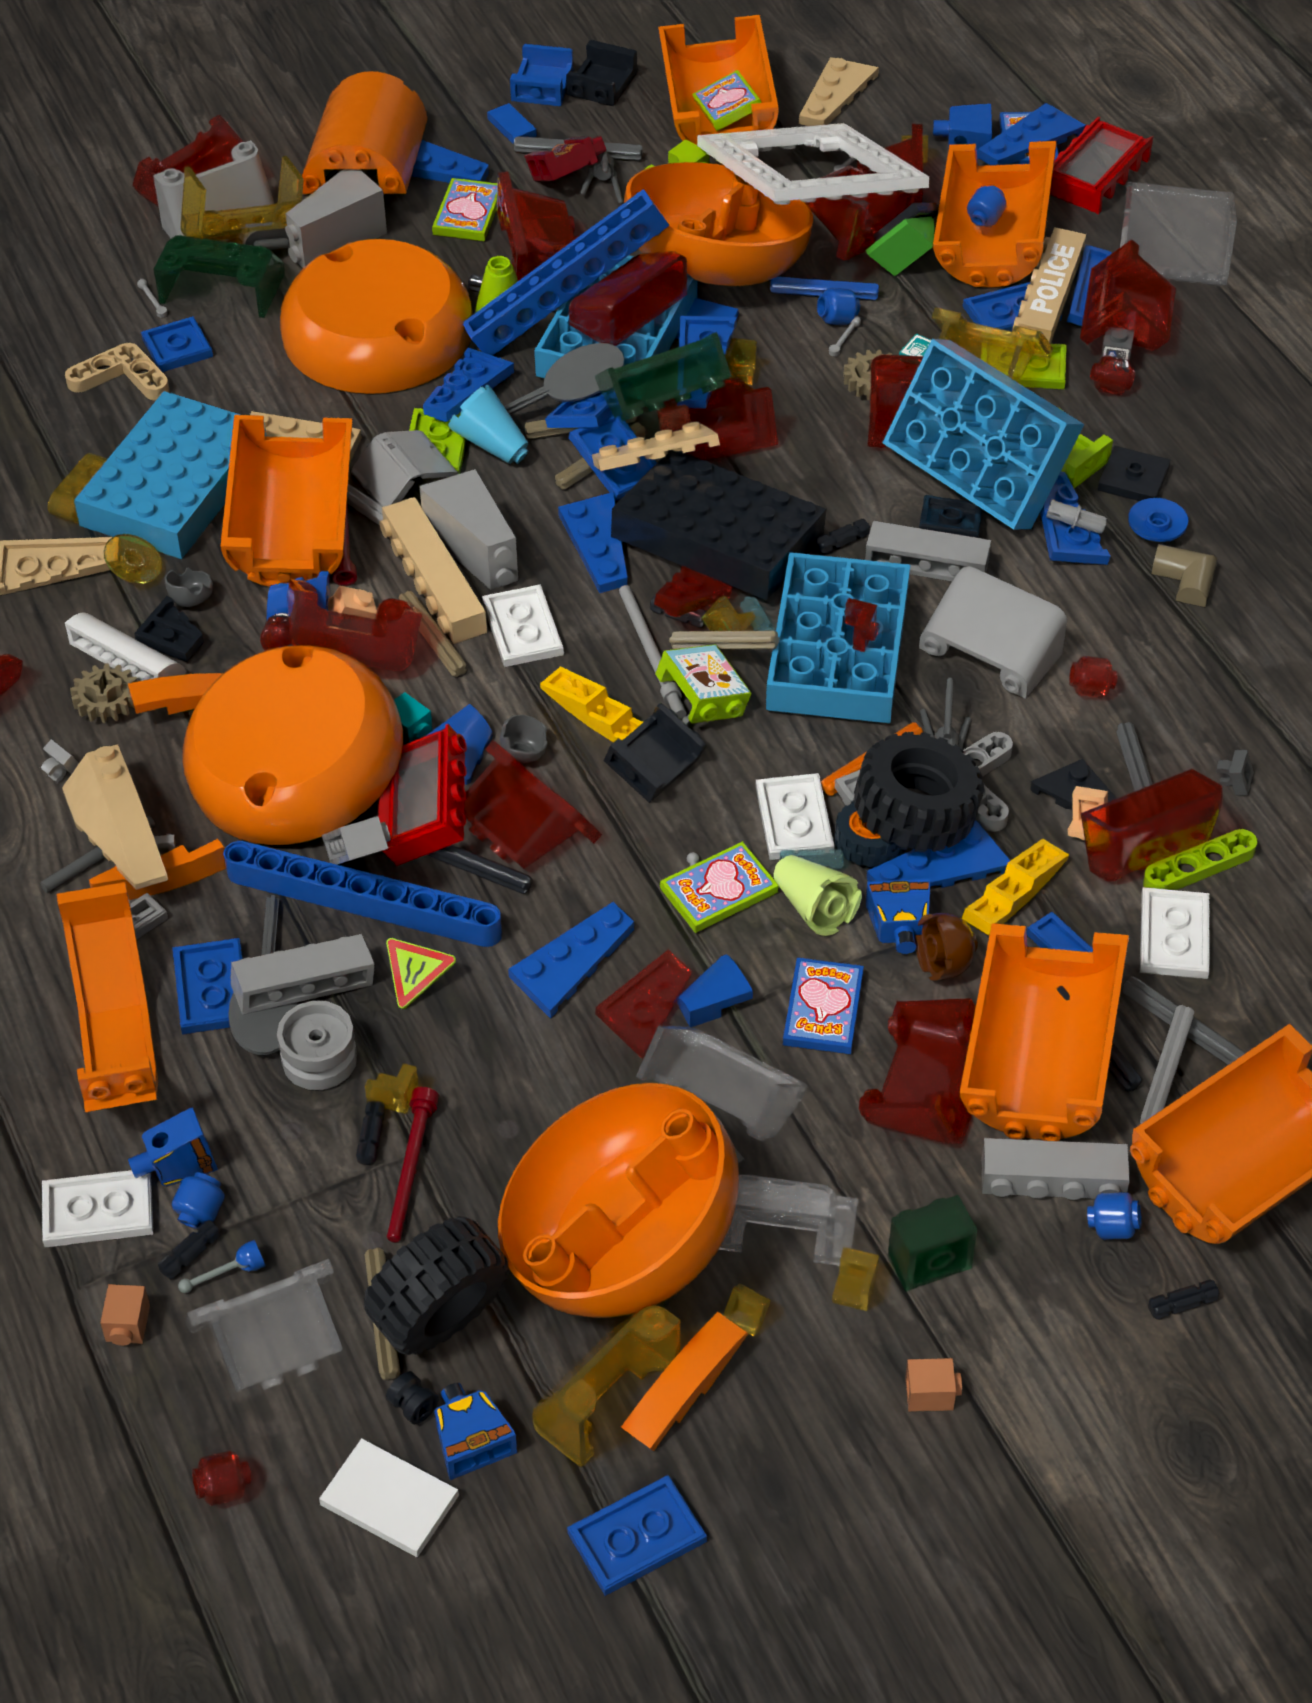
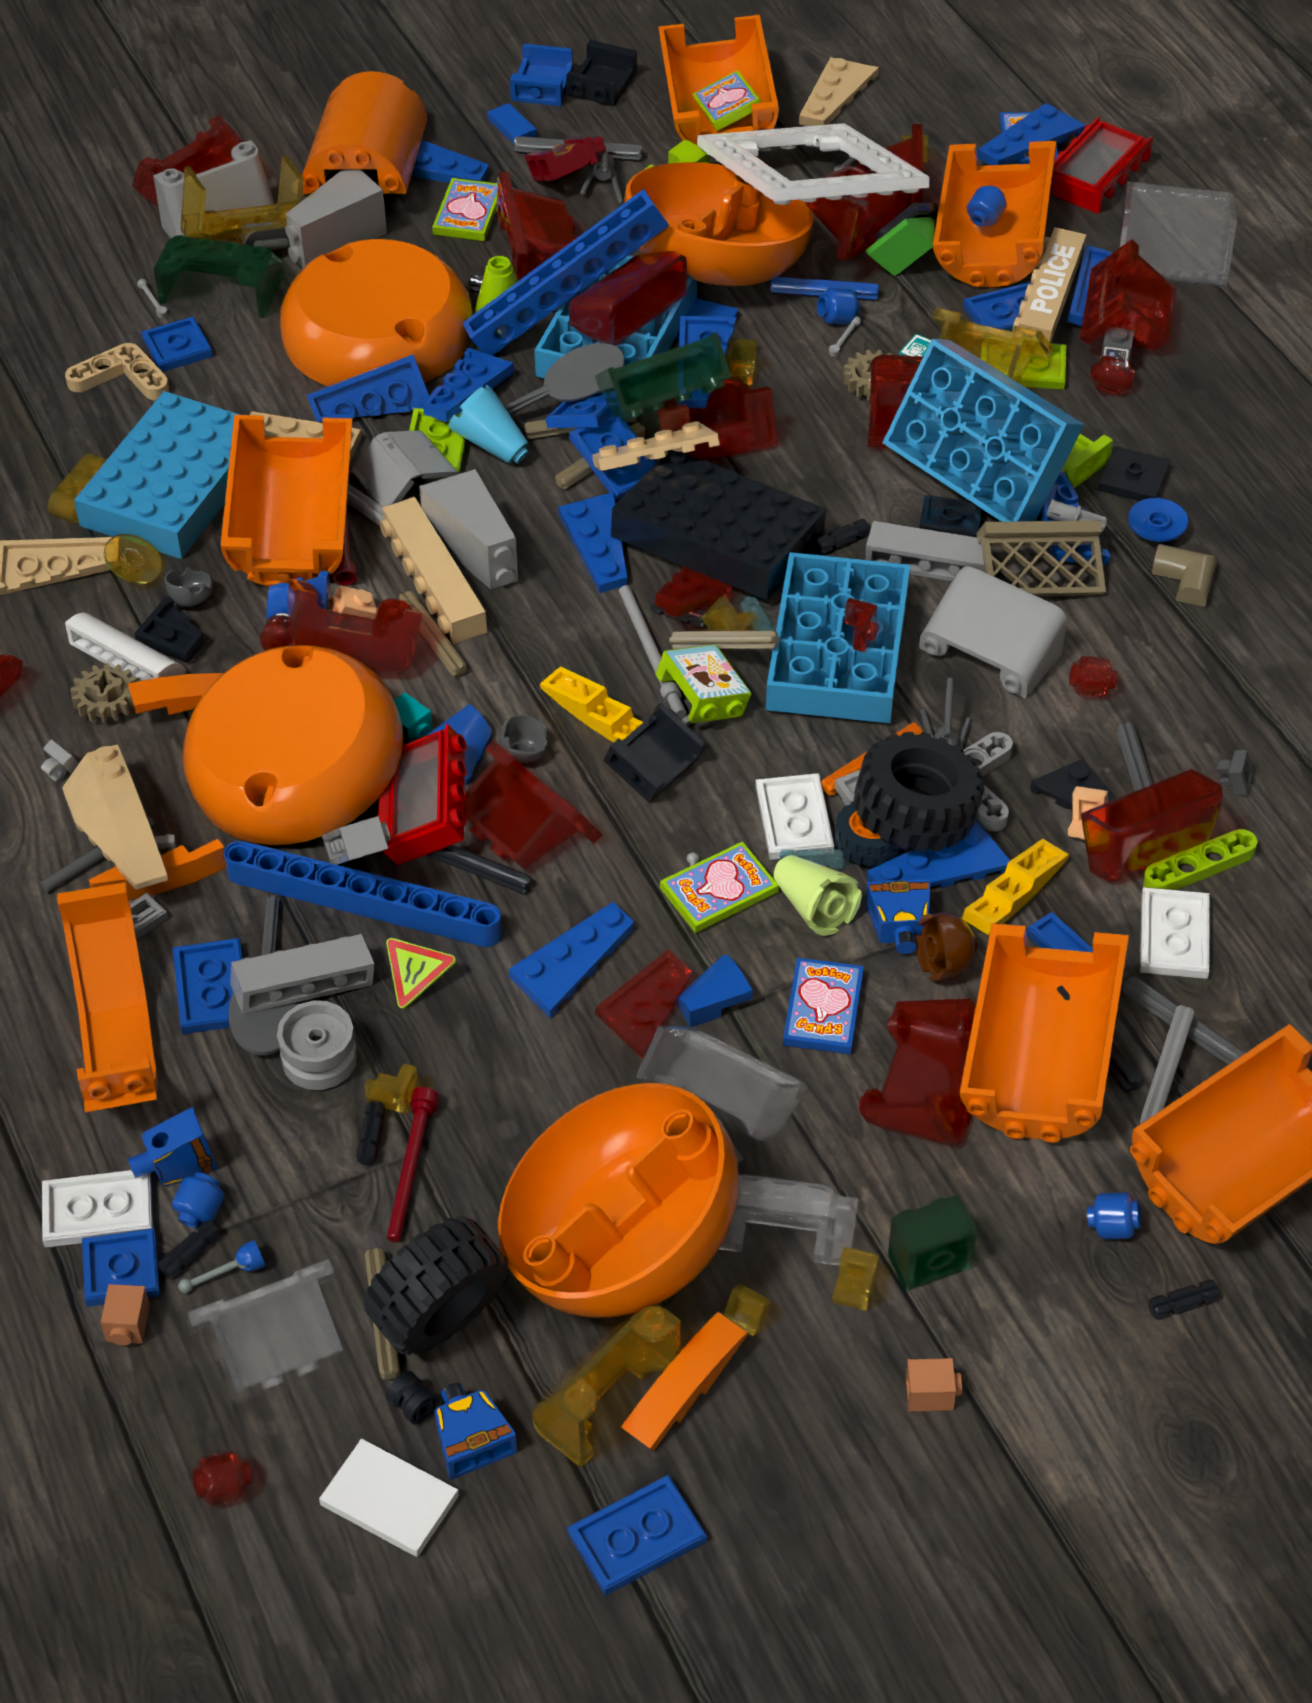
white tile [482,584,564,667] -> none
blue torso [933,104,992,153] -> none
light grey brick [981,1138,1129,1200] -> none
none -> blue tile [82,1228,160,1307]
none -> blue wing [306,354,429,422]
none -> dark tan fence [977,520,1106,597]

